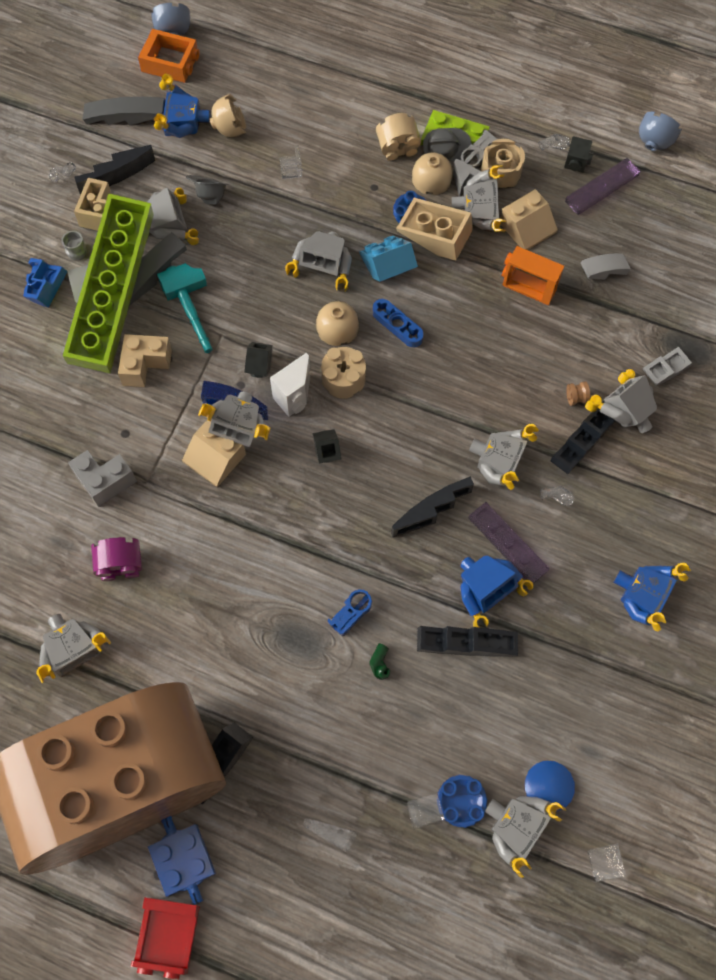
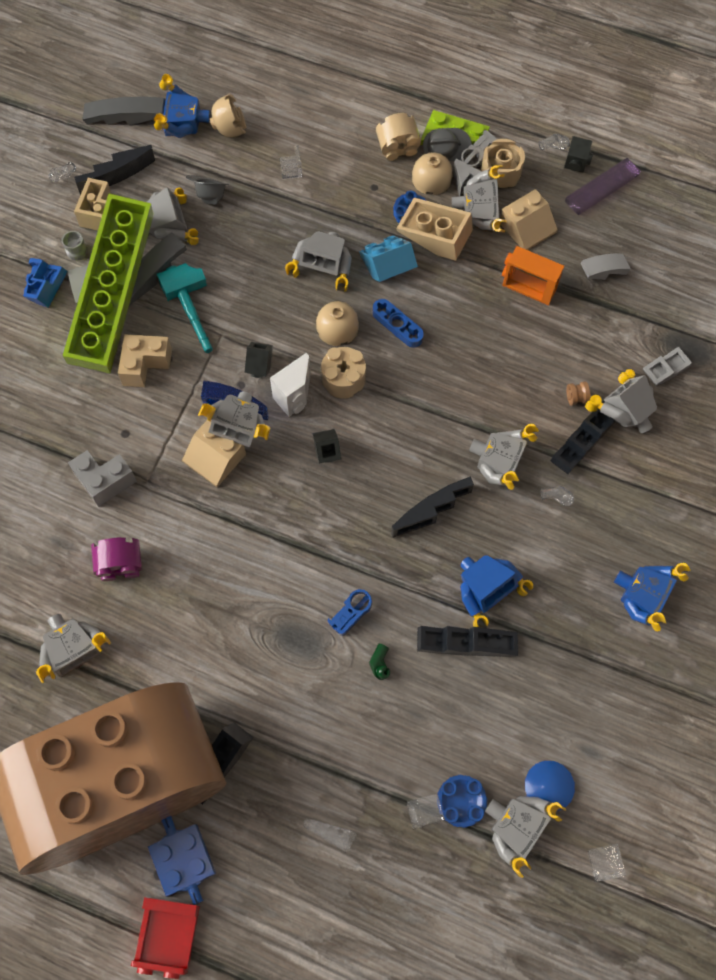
orange window [138,29,200,83] -> none
sand blue cylinder [151,3,190,36] -> none
clear purple tile [468,502,550,584] -> none
sand blue cylinder [639,111,682,151] -> none

